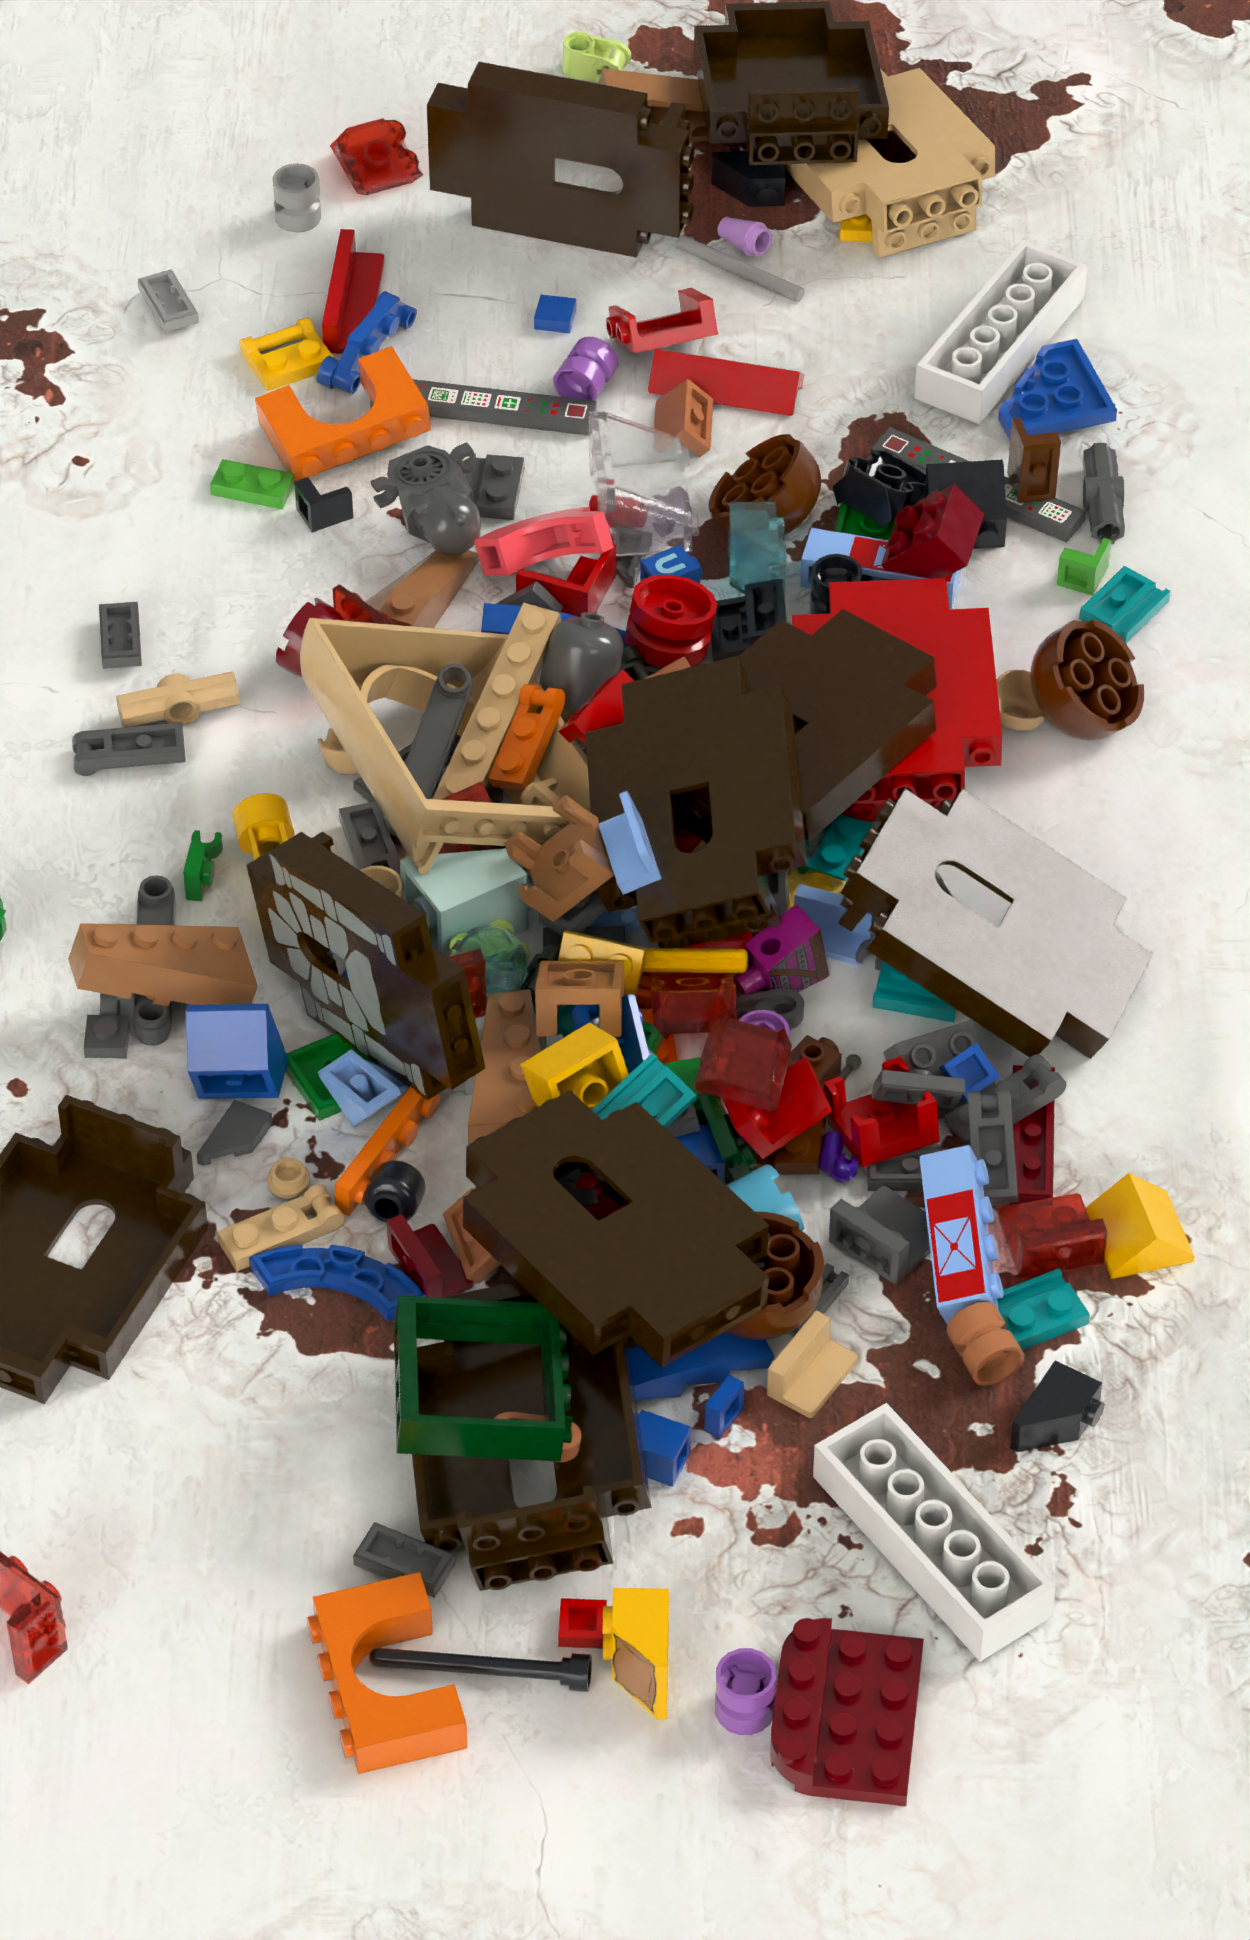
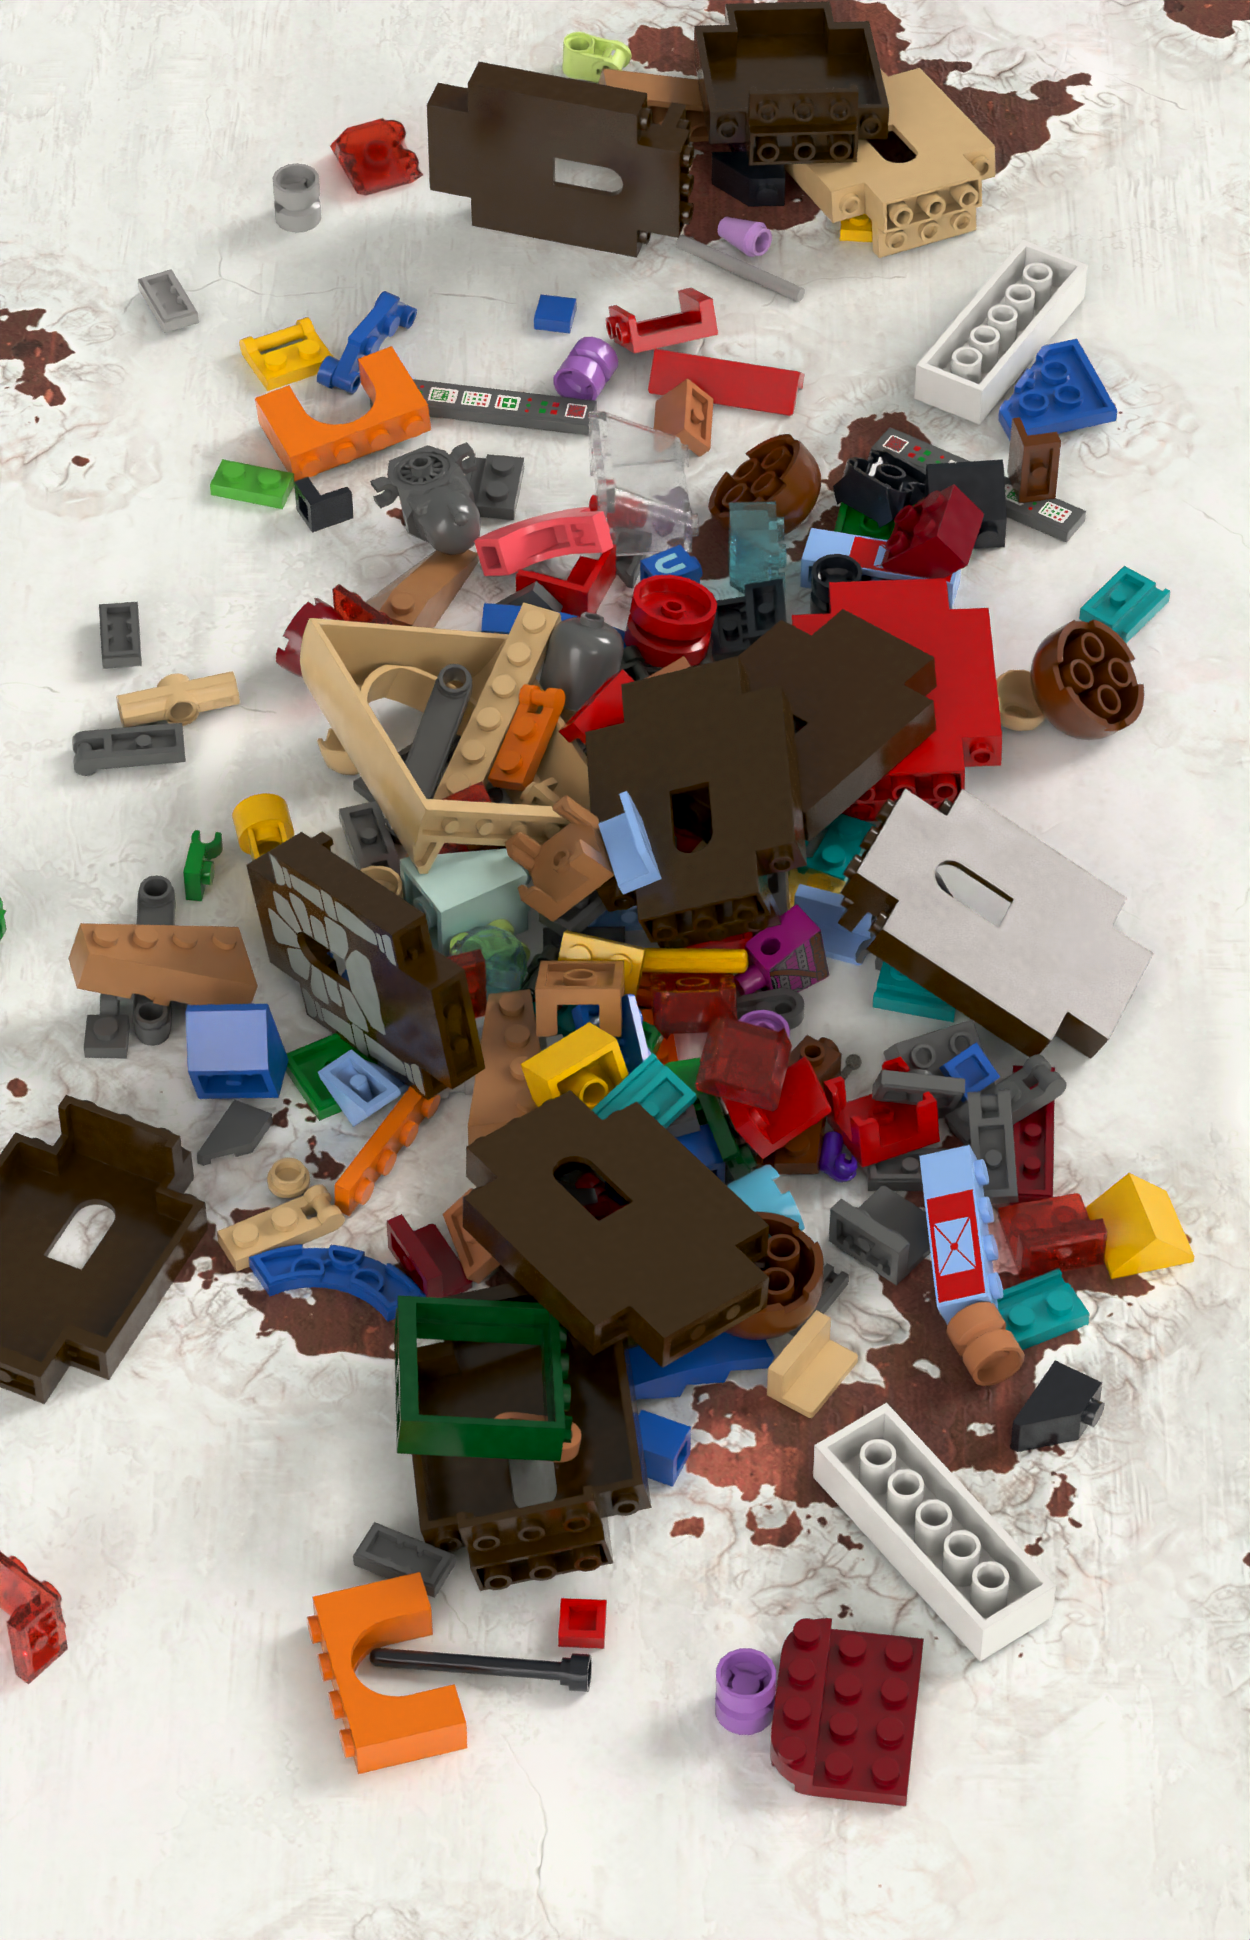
red panel [322,229,385,354] -> none
black head [364,1160,426,1223] -> none
yellow slope [603,1588,669,1719] -> none
blue tile [704,1375,744,1439] -> none
bright green panel [1057,538,1111,596] -> none
dark grey piece [1082,443,1125,544] -> none

